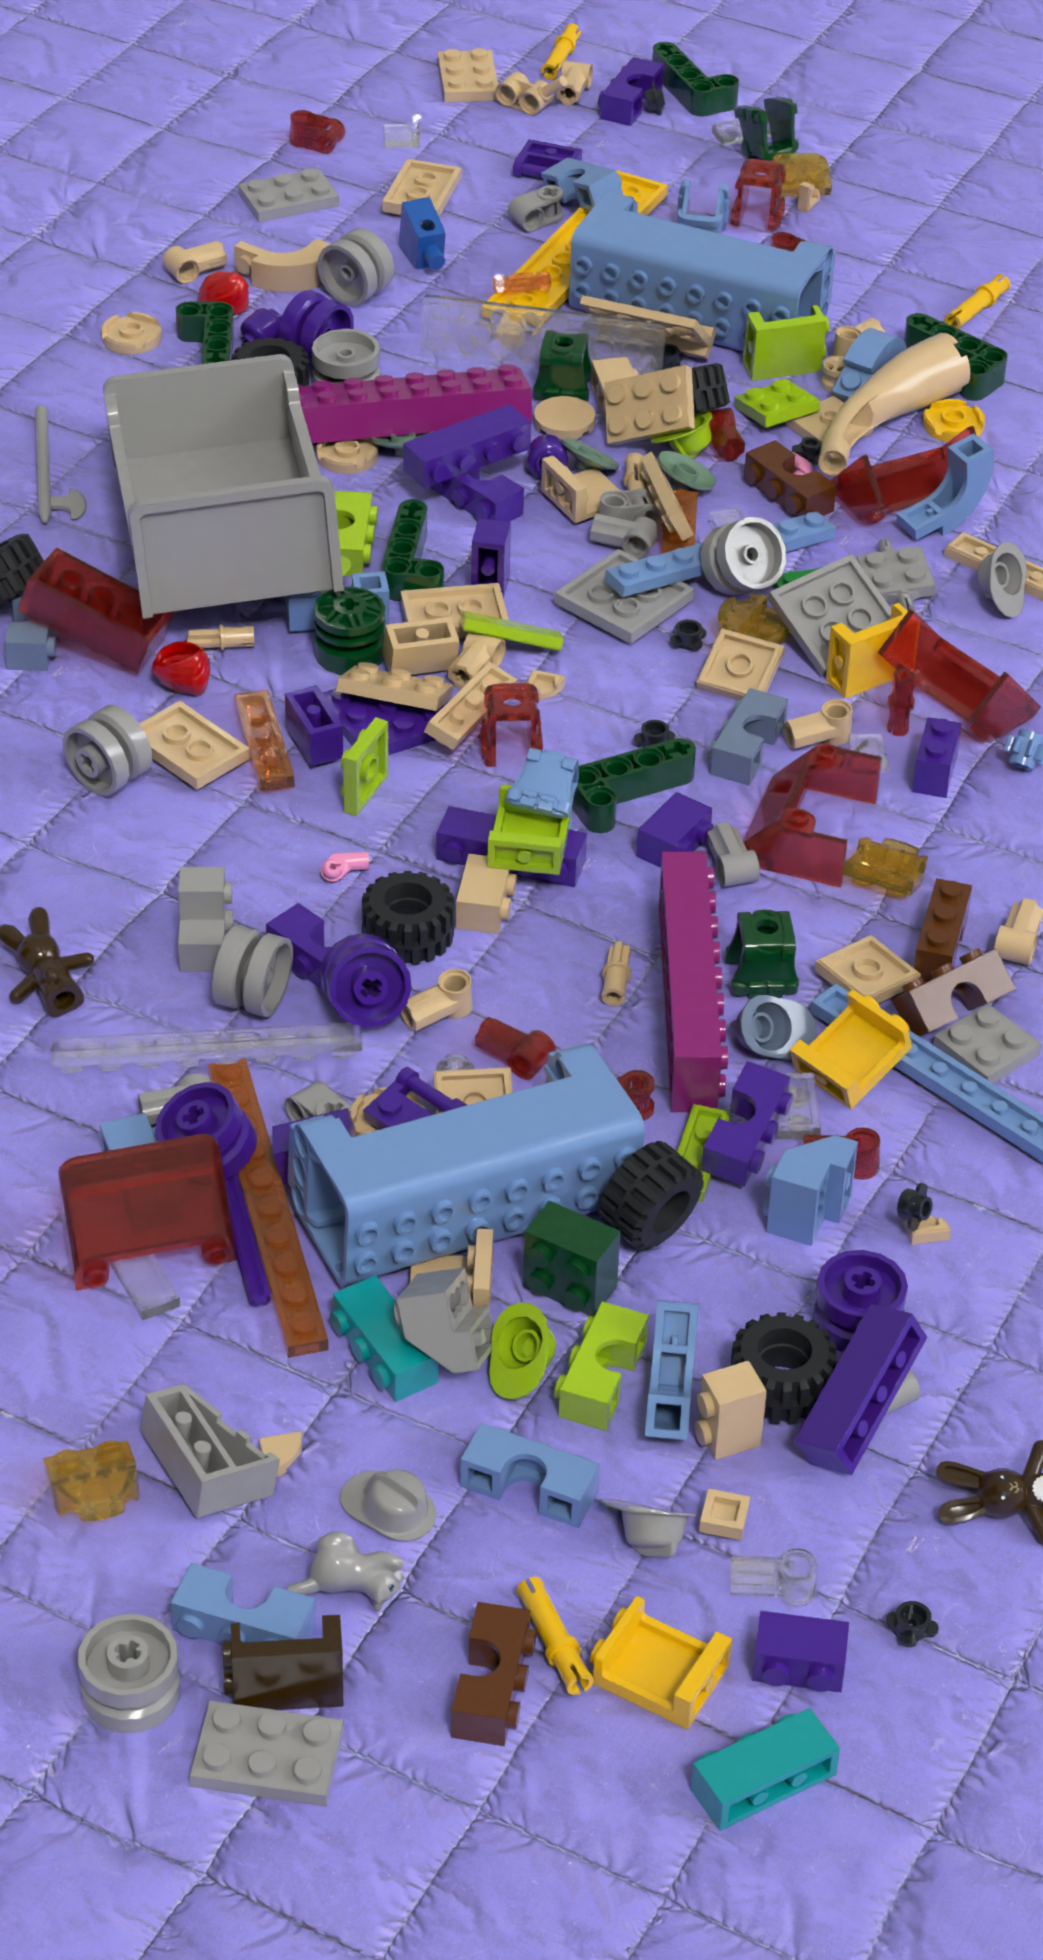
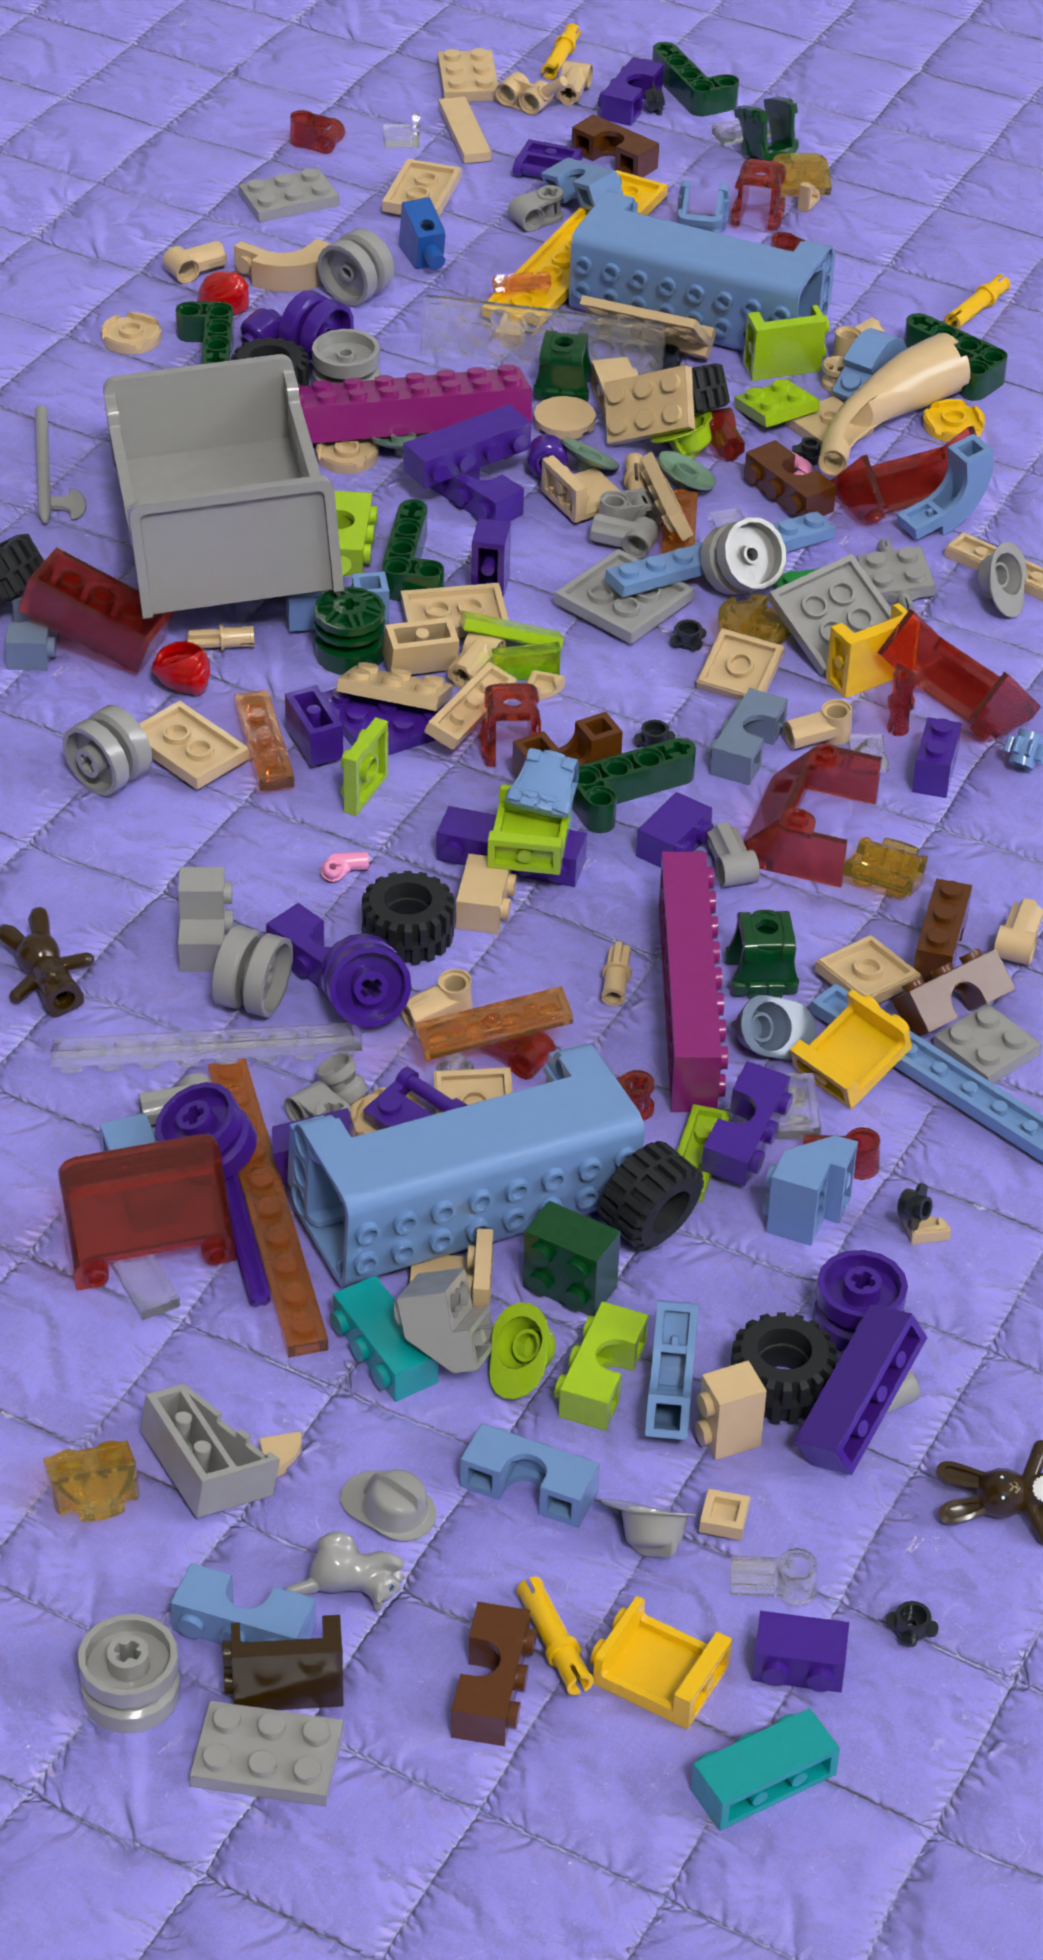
none -> light grey wheel [317,1052,368,1105]
none -> clear orange plate [414,986,573,1061]
none -> tan tile [438,96,492,164]
none -> clear neon green tile [491,642,561,680]
none -> reddish brown arch [512,712,623,779]
none -> reddish brown arch [571,114,659,177]

